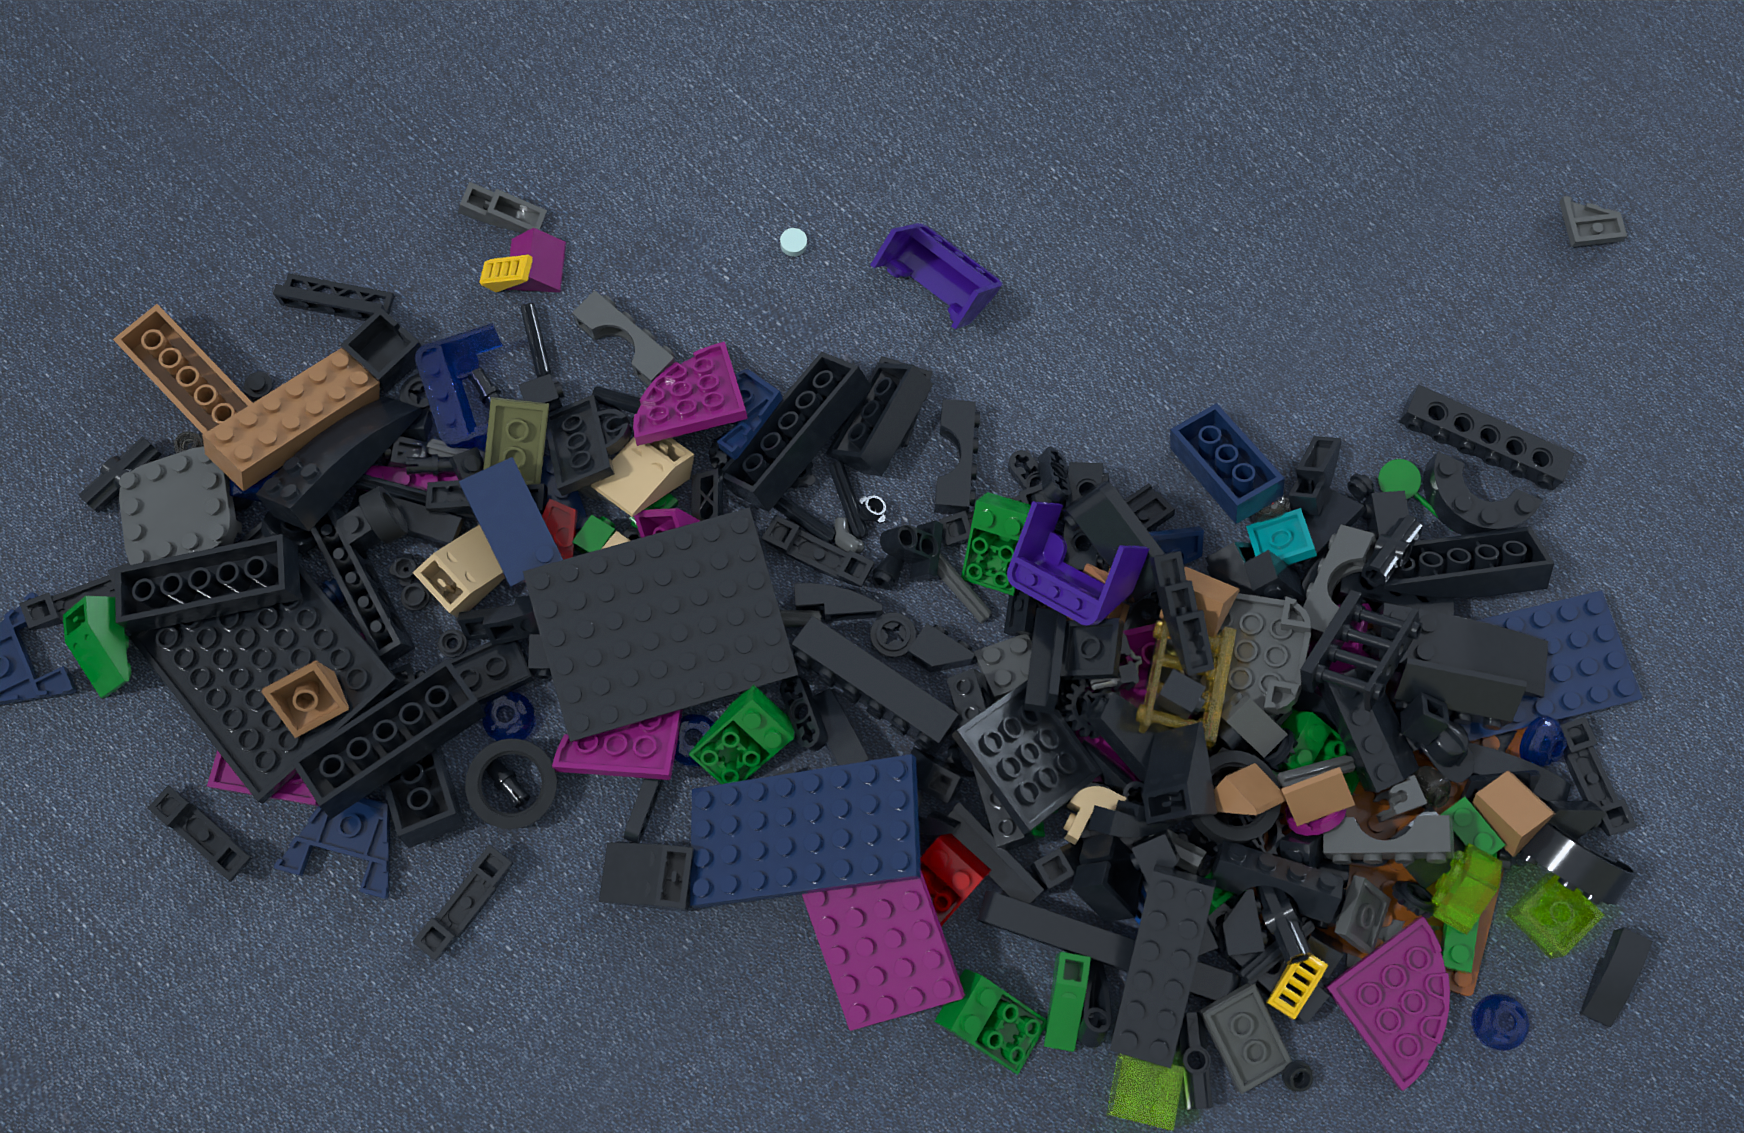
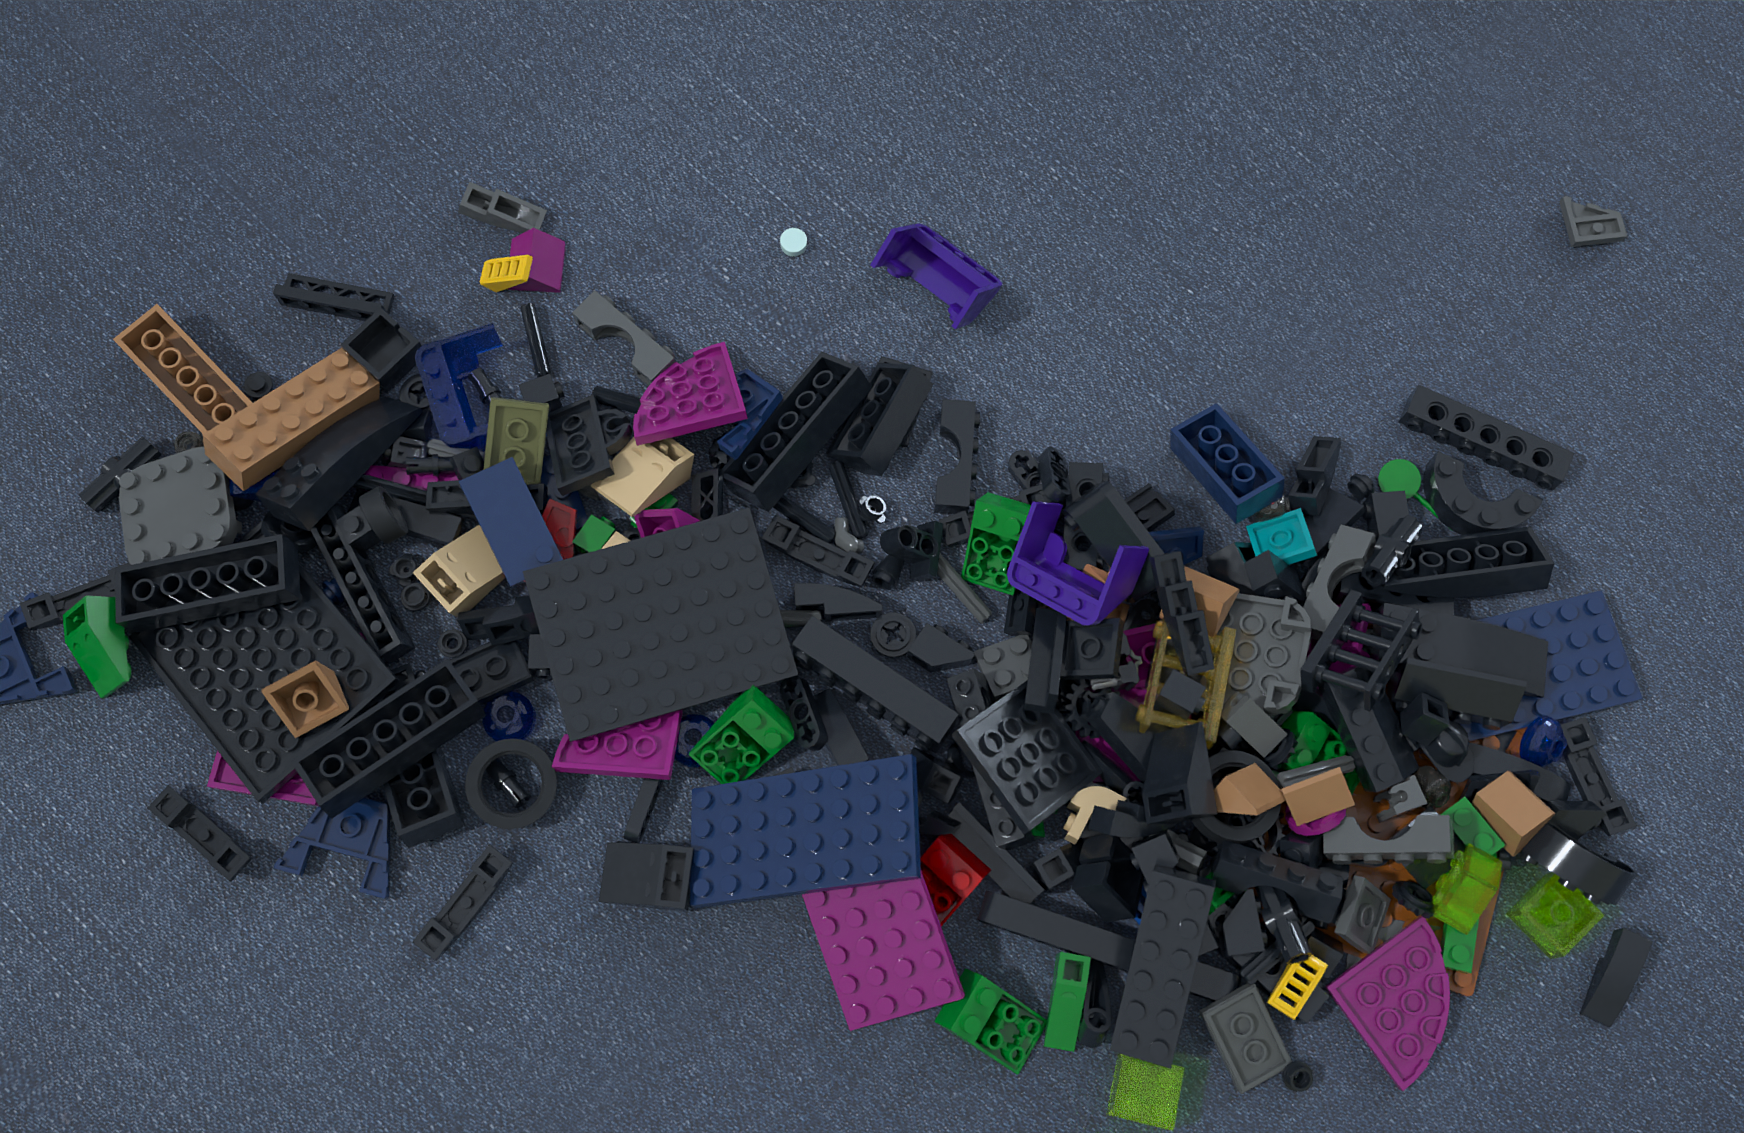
black piece [1177,1012,1213,1109] -> none
clear blue piece [1471,994,1529,1051] -> none

